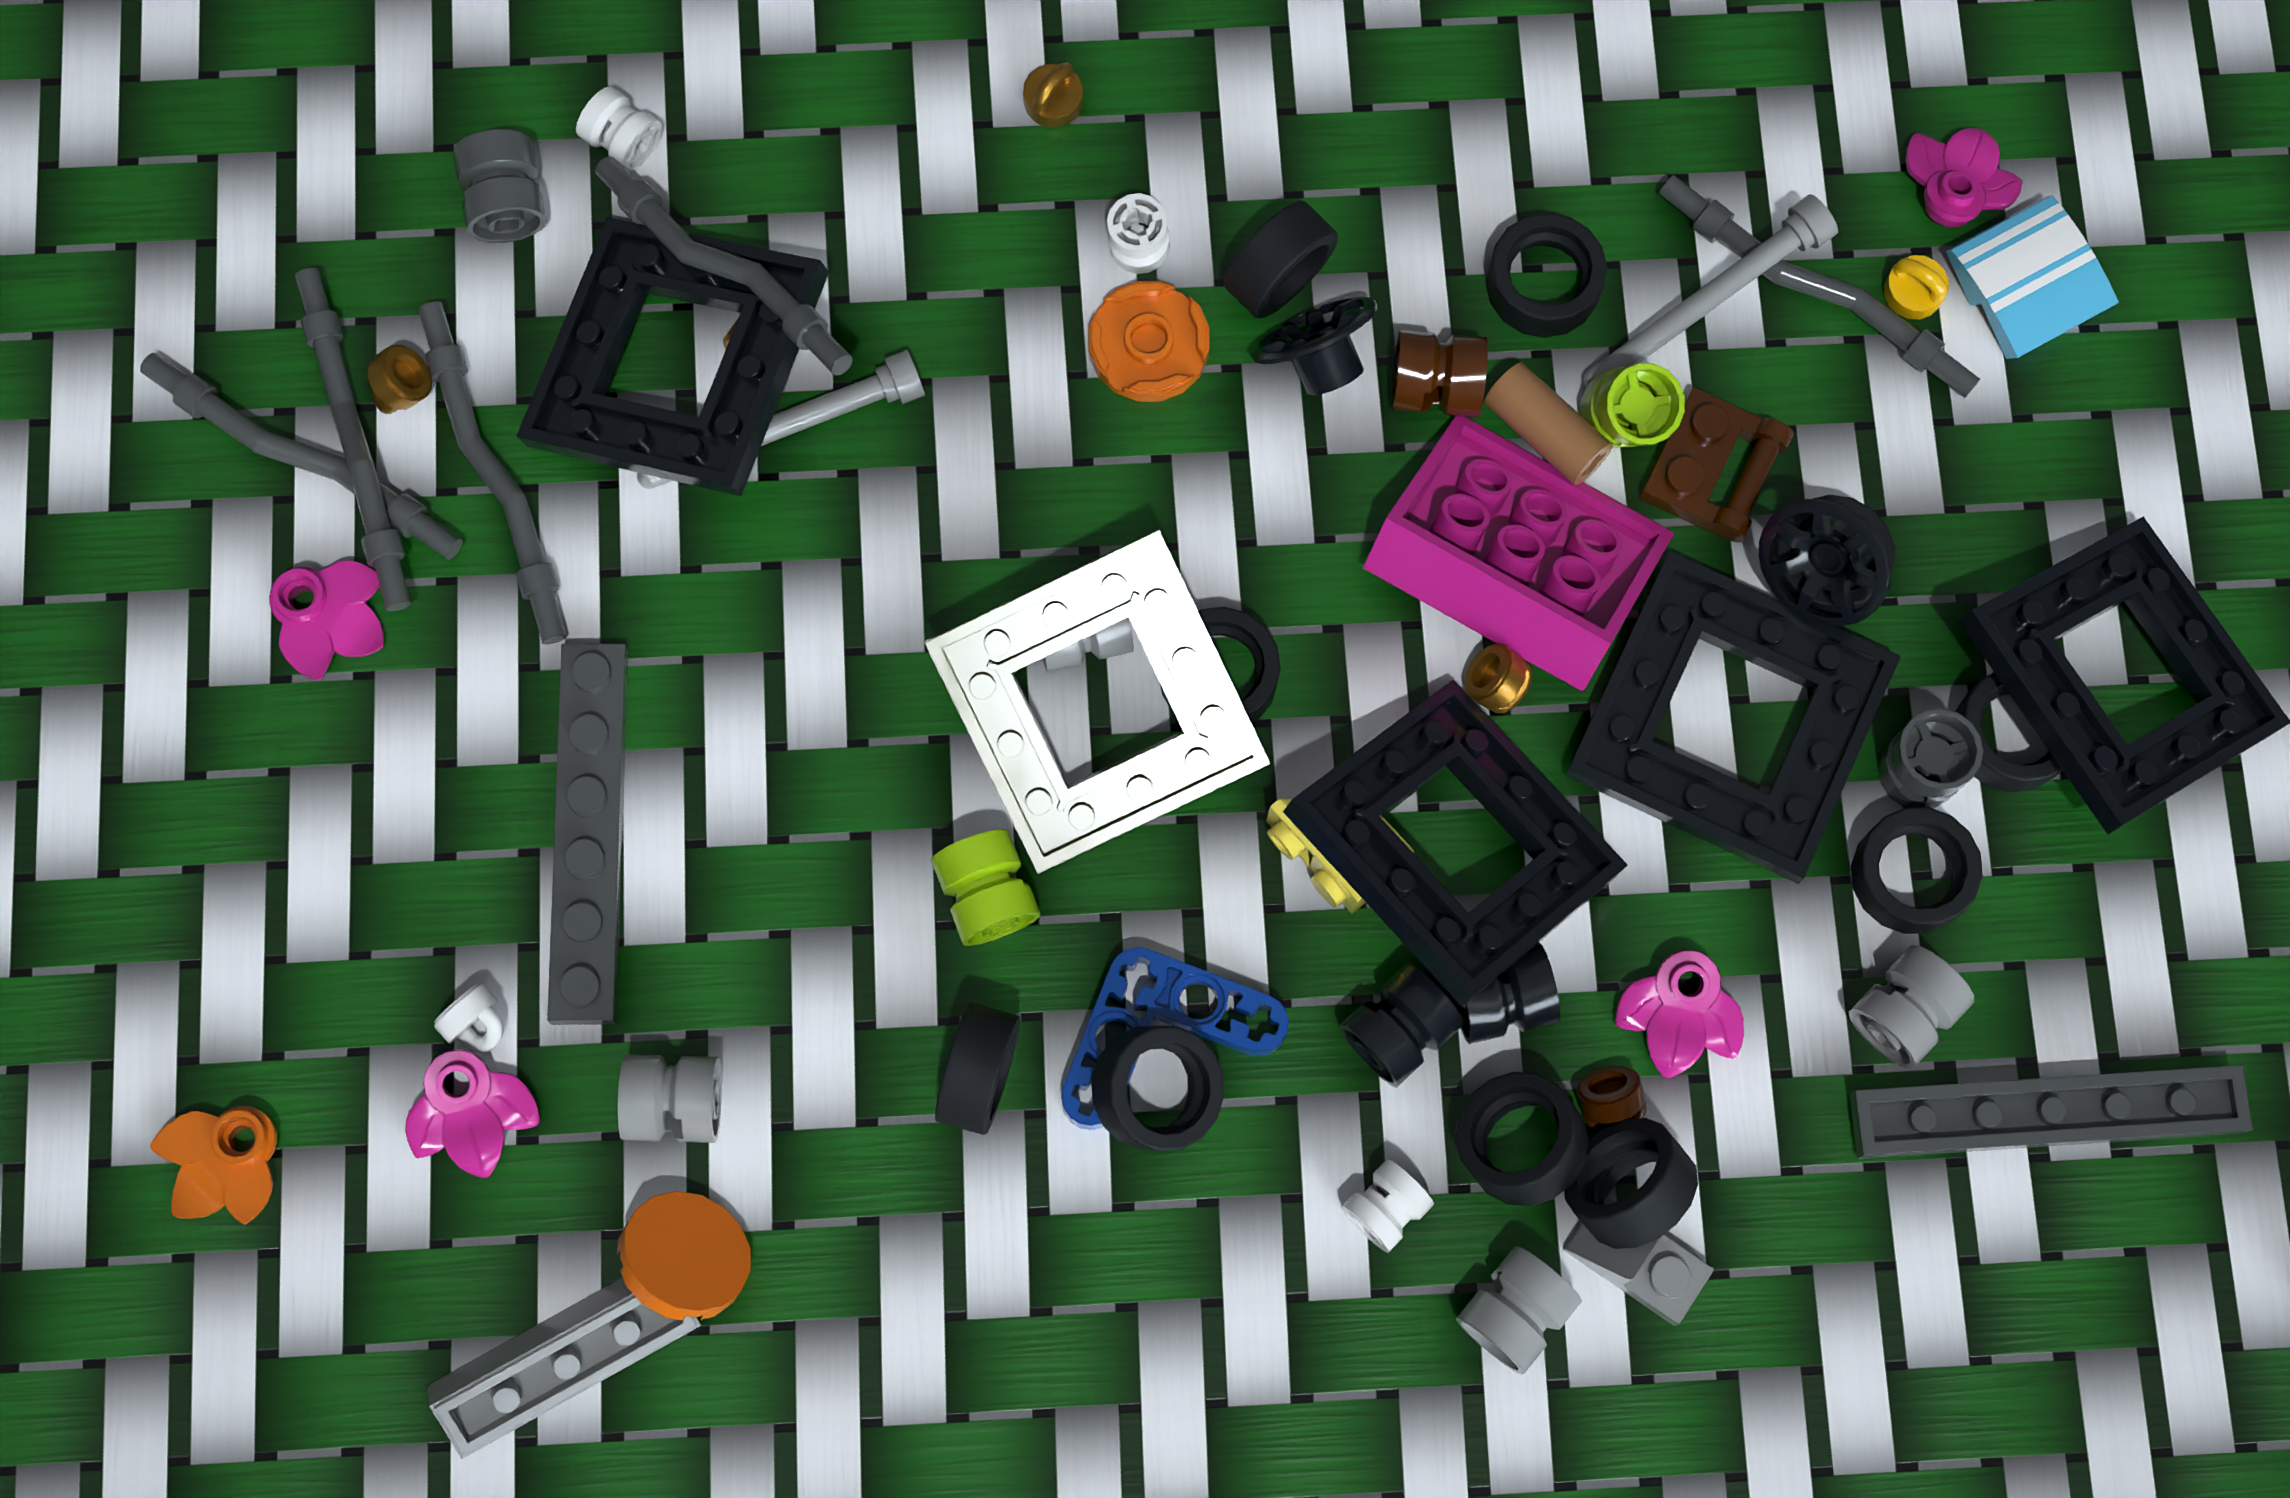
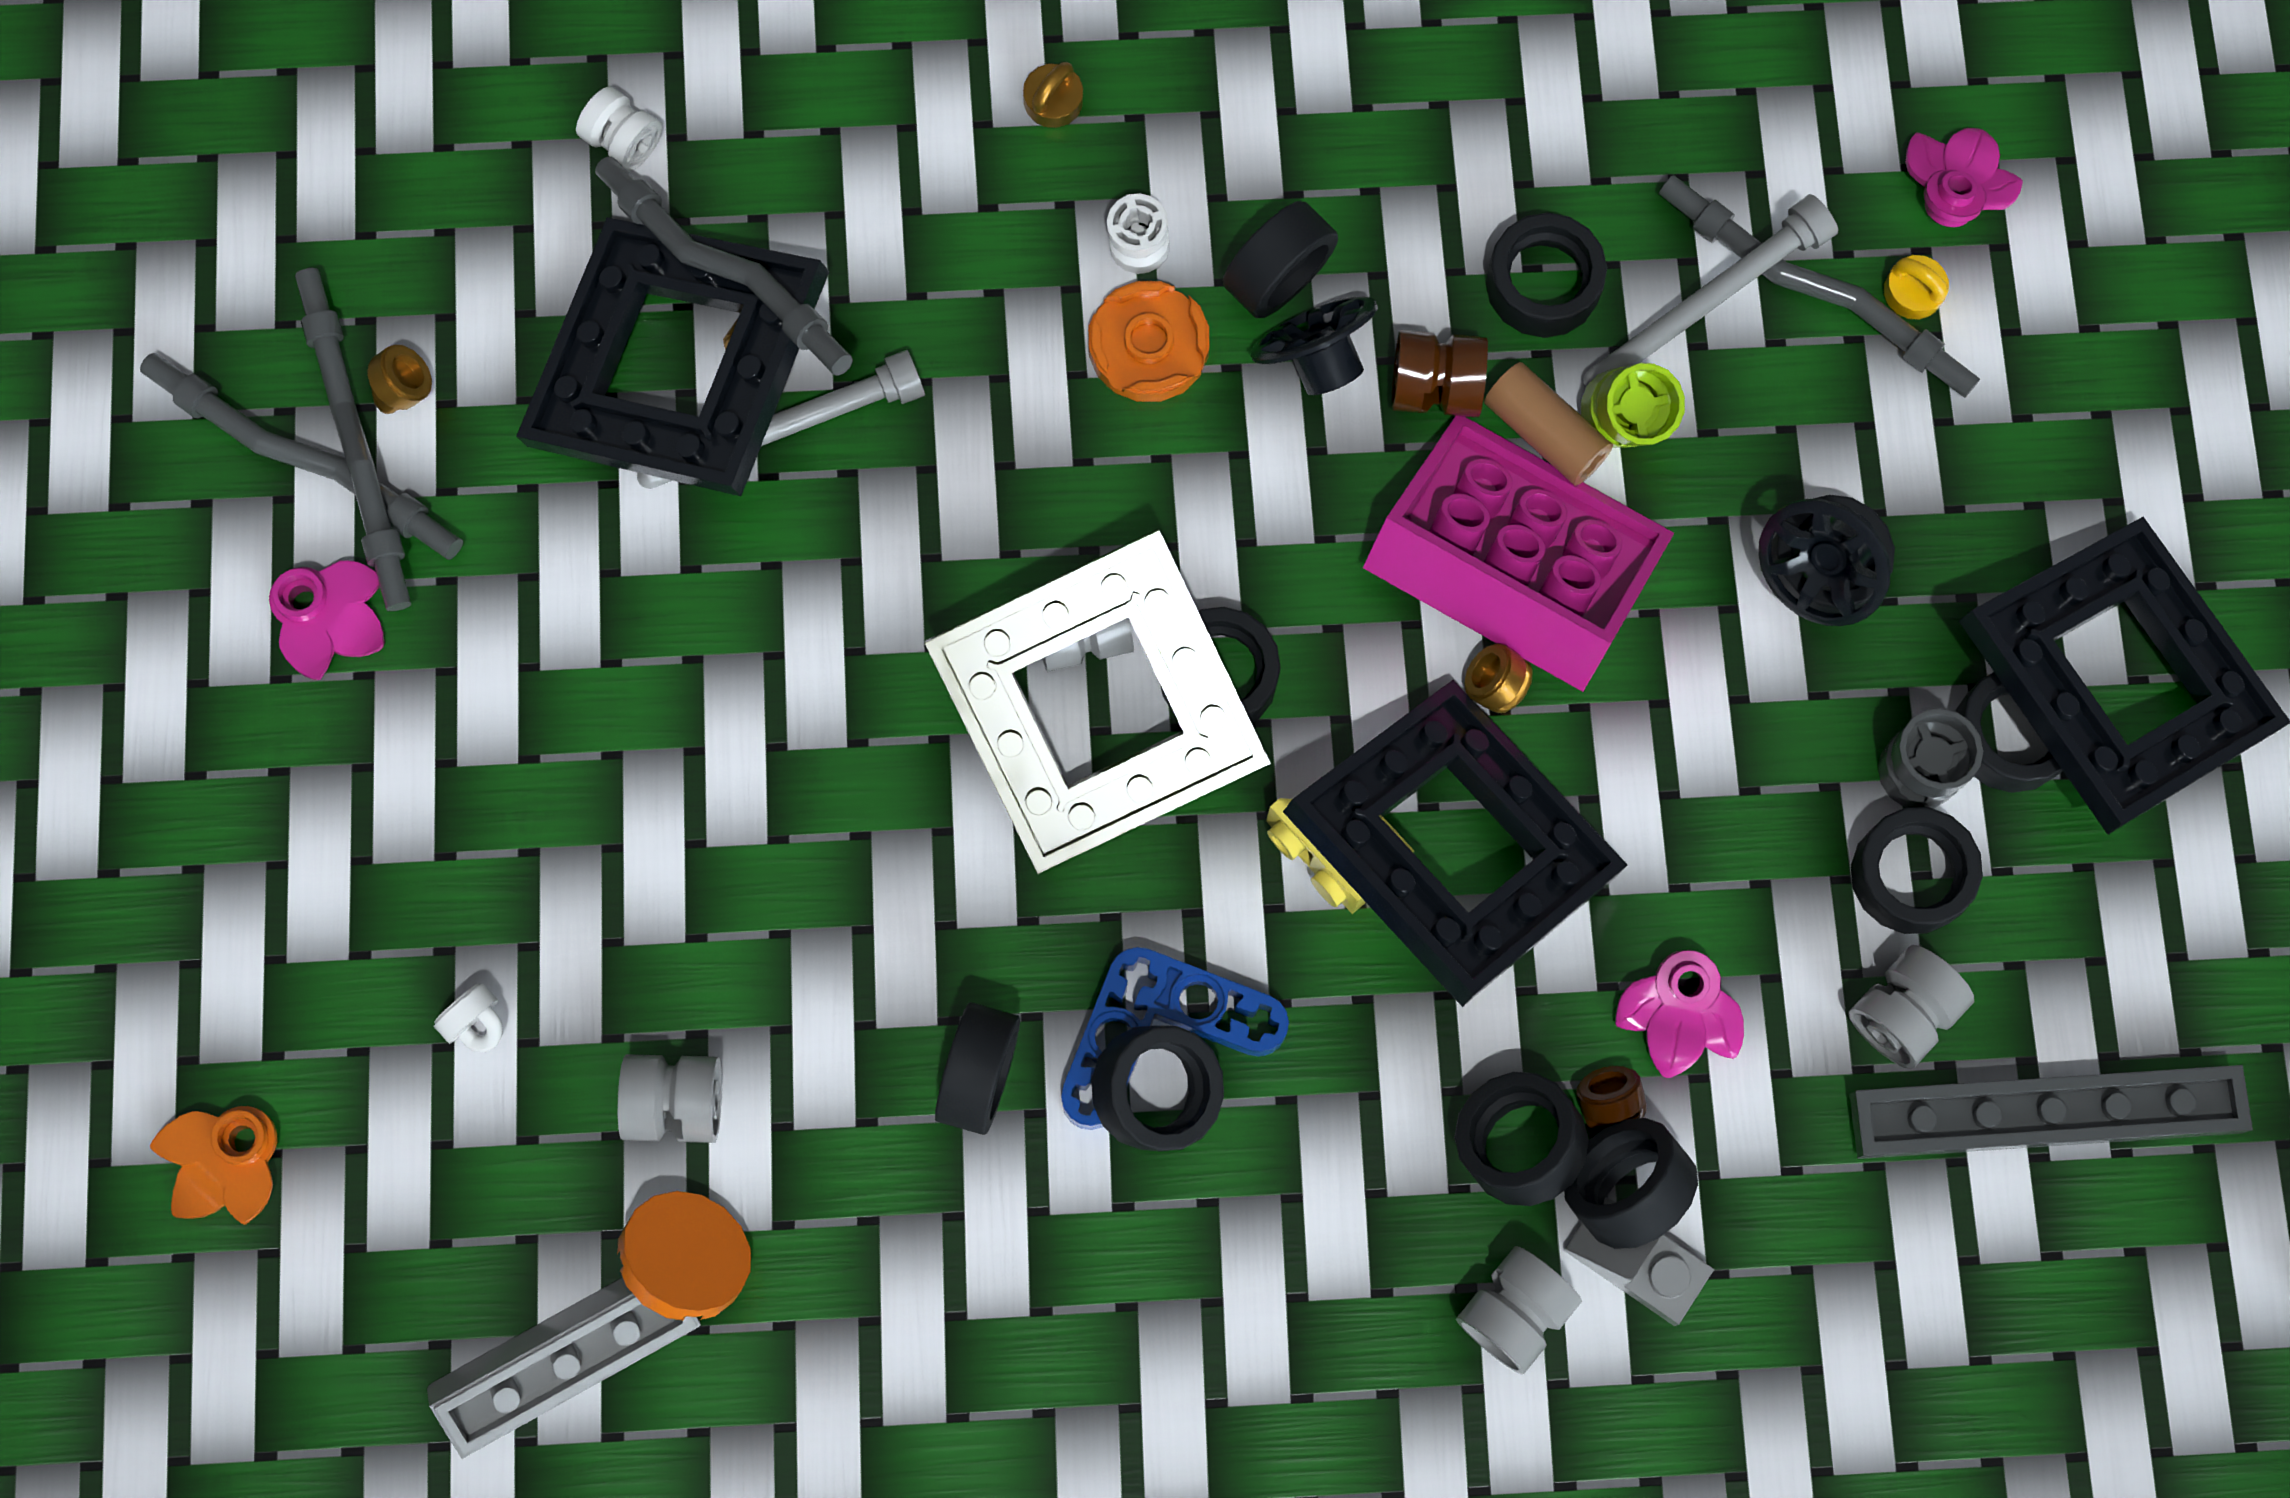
dark pink plate [405,1049,540,1178] -> none
dark grey bar [418,301,567,644] -> none
dark grey wheel [453,129,547,243] -> none
dark grey plate [547,644,629,1025] -> none
lime wheel [931,829,1040,946] -> none
black wheel [1339,963,1464,1088] -> none
white wheel [1341,1159,1434,1253] -> none
black wheel [1452,942,1560,1044] -> none
black plate [1565,551,1901,884] -> none
reddish brown plate [1639,387,1794,543] -> none
medium azure slope [1946,195,2119,359] -> none

